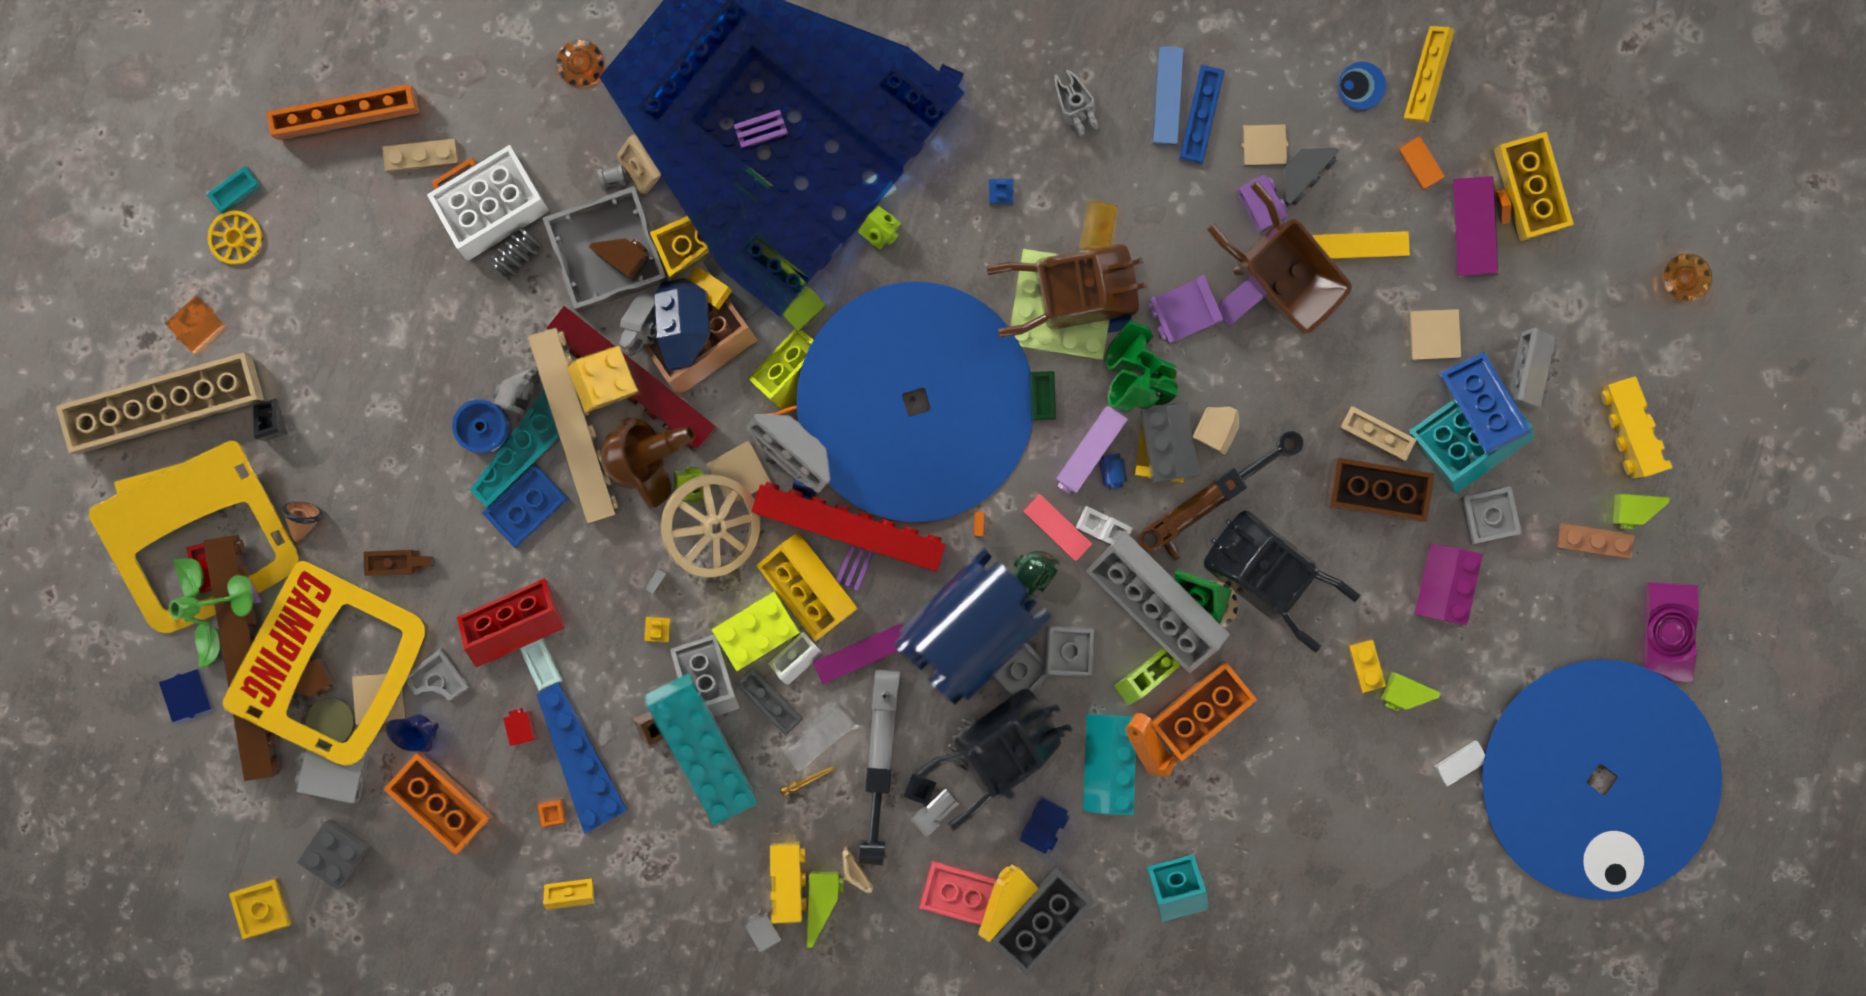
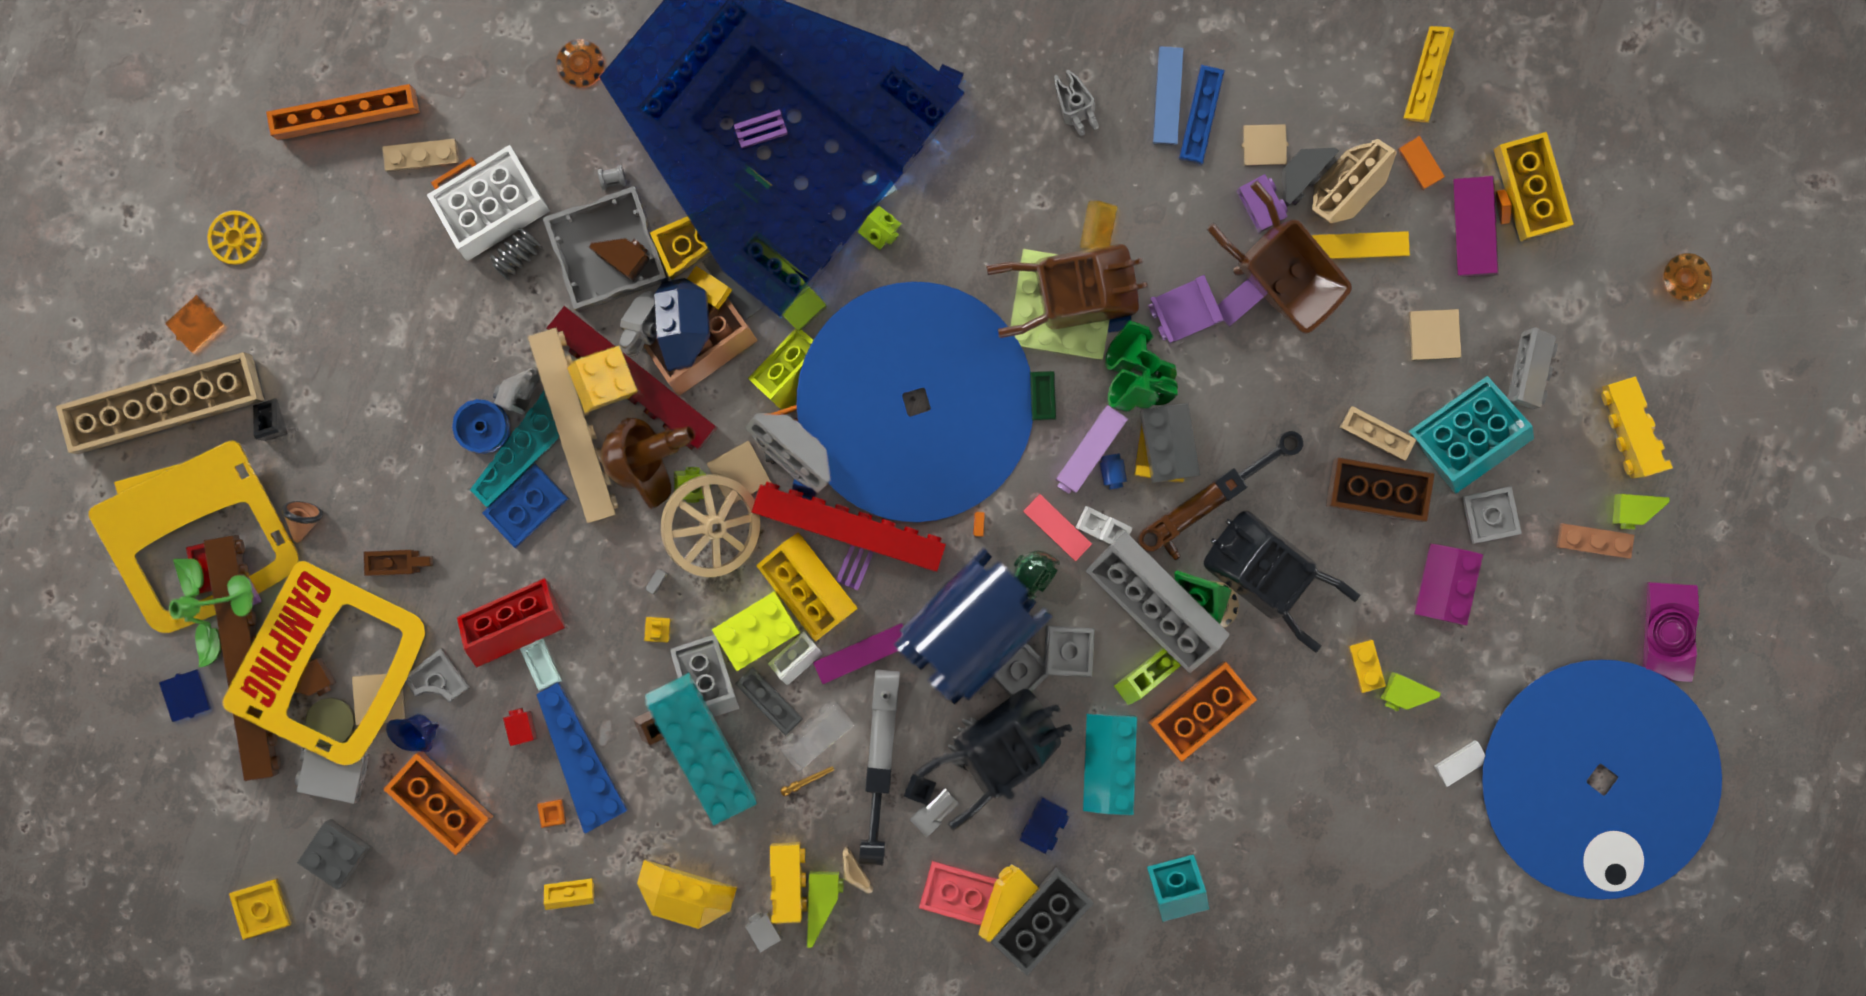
teal tile [206,166,261,214] -> none
tan tile [617,134,661,196] -> none
blue tile [989,179,1013,205] -> none
orange leg [1126,713,1178,777] -> none
tan slope [1192,406,1239,456] -> none
tile [1338,62,1387,110] -> none
blue plate [1440,352,1531,455] -> none
none -> yellow wedge [637,860,737,929]
none -> tan wedge [1312,139,1396,224]

